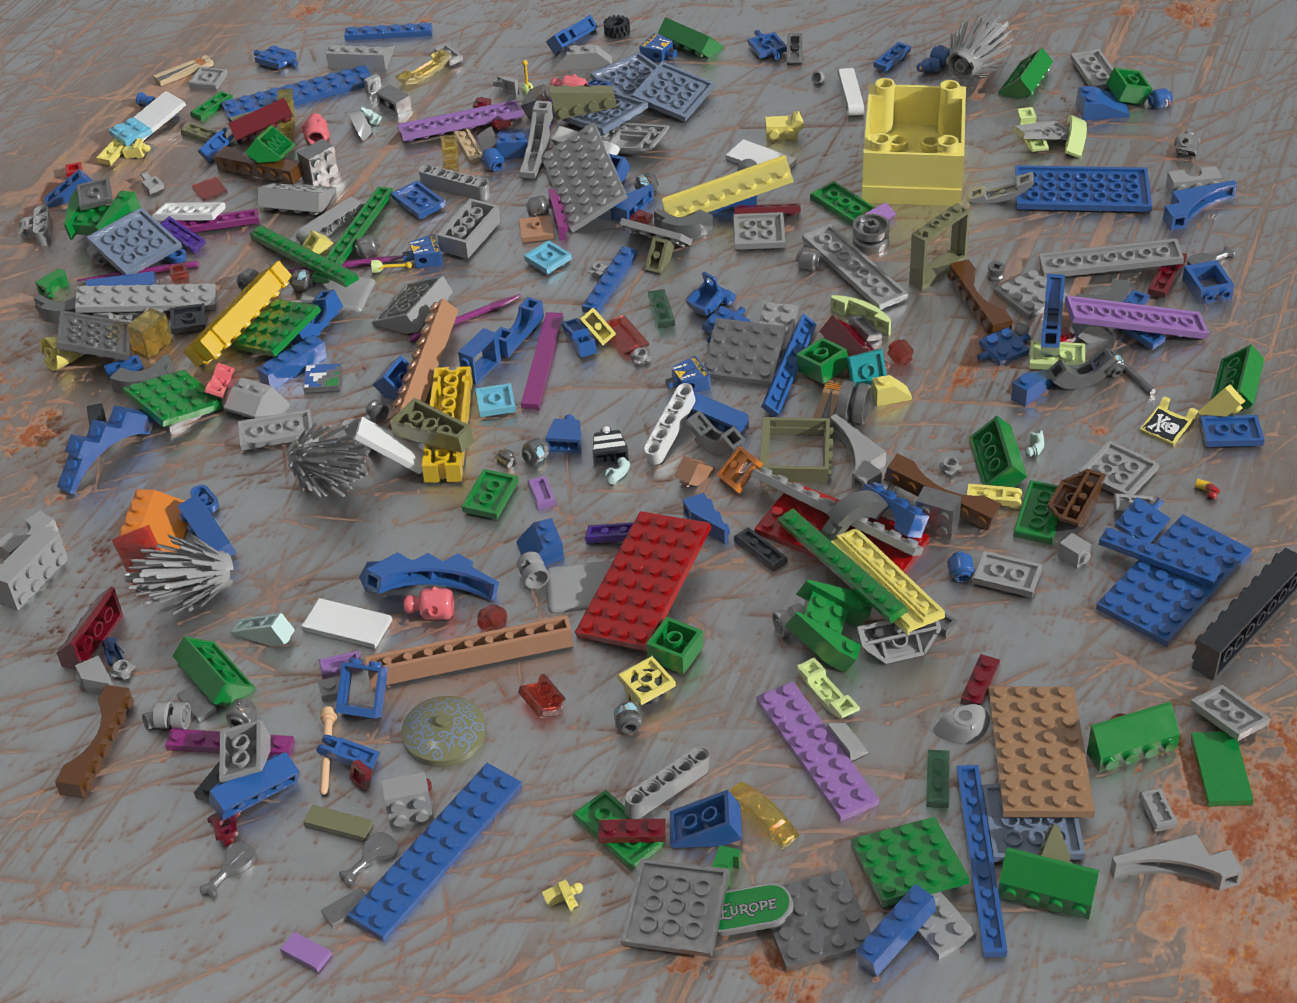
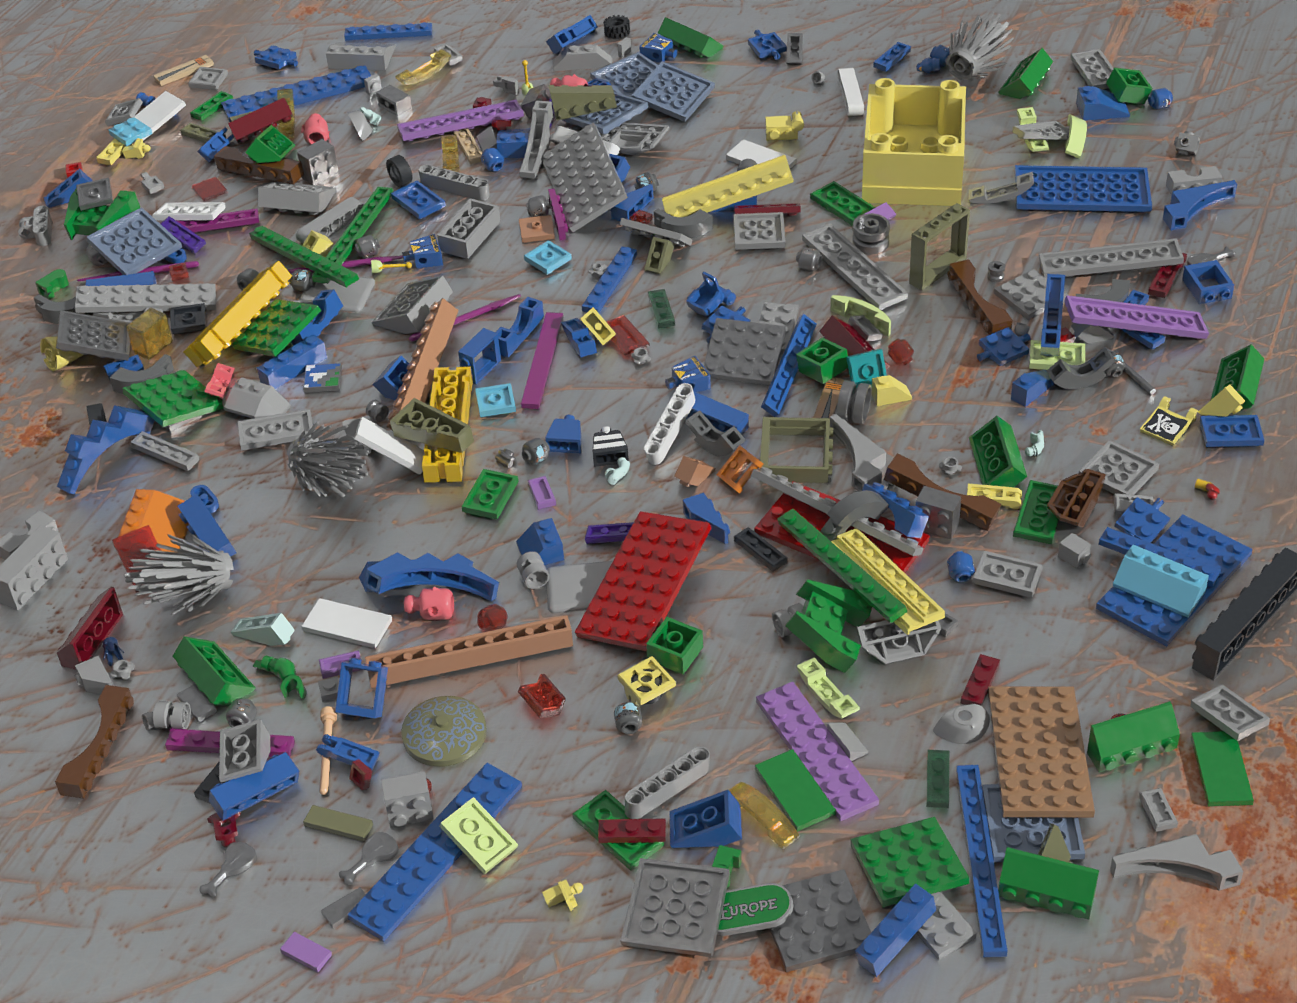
none -> light grey tile [105,98,143,126]
none -> light grey plate [130,431,200,471]
none -> green piece [253,655,307,699]
none -> black tyre [386,155,413,187]
none -> yellowish green plate [439,797,518,875]
none -> light grey tile [617,37,631,58]
none -> green tile [755,749,836,832]
none -> medium azure slope [1113,545,1209,618]

